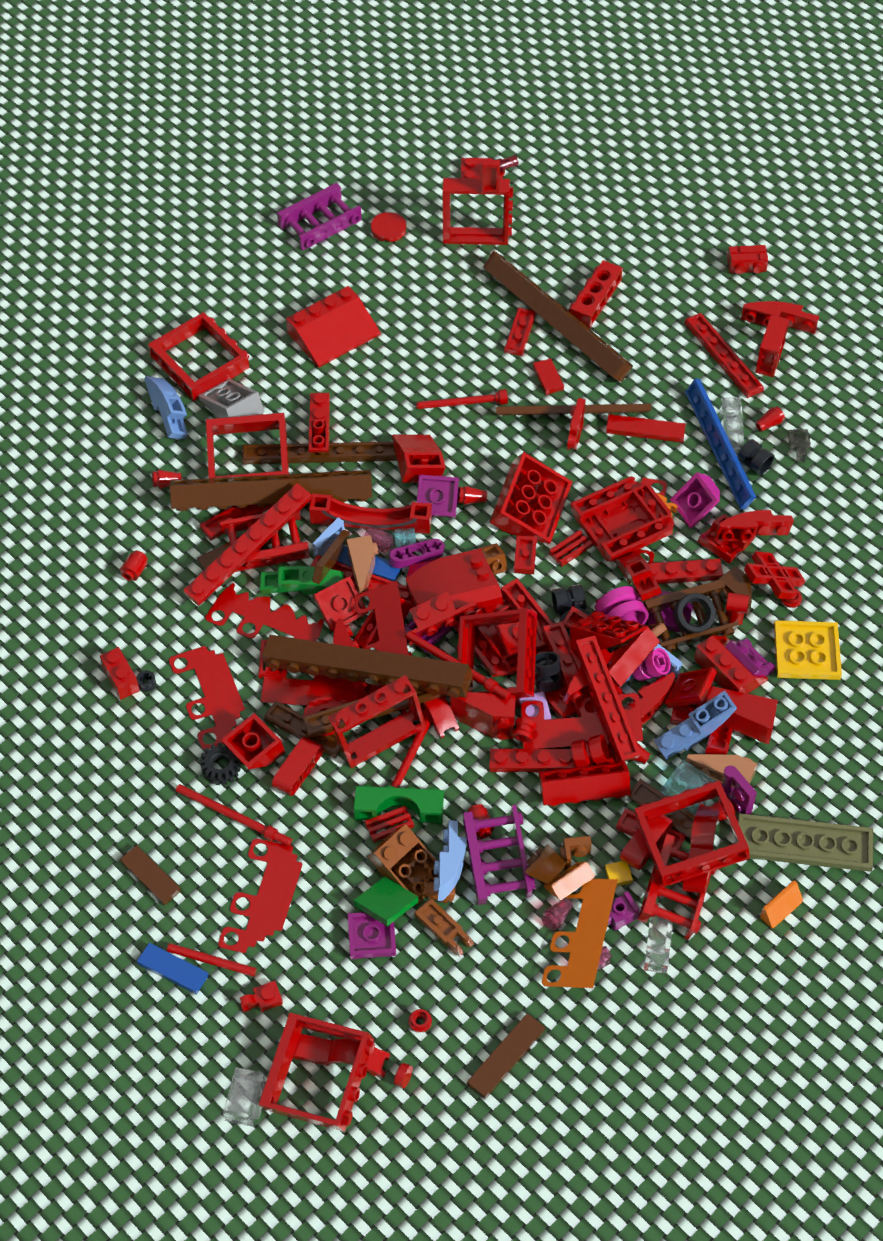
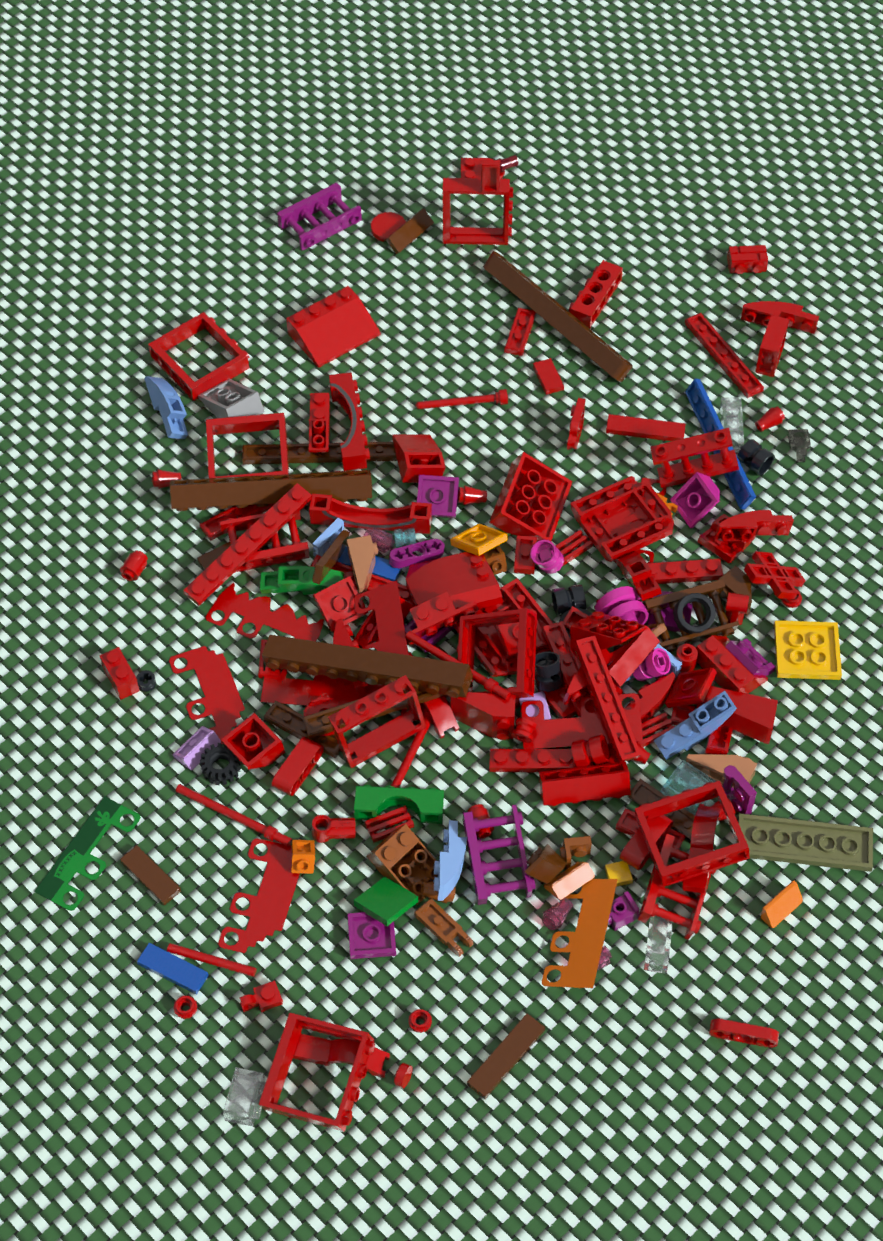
reddish brown tile [496,404,651,416] -> none
none -> piece [34,796,141,911]
none -> lavender slope [173,726,221,770]
none -> red plate [174,996,197,1019]
none -> orange bracket [291,839,315,874]
none -> red piece [312,815,356,843]
none -> red arch [329,372,370,471]
none -> reddish brown tile [386,208,434,254]
none -> light orange tile [450,523,508,556]
none -> dark pink wheel [530,540,564,574]
none -> red tile [637,712,675,747]
none -> red fence [650,428,739,488]
none -> red brick [676,644,698,673]
none -> red beam [709,1019,779,1048]

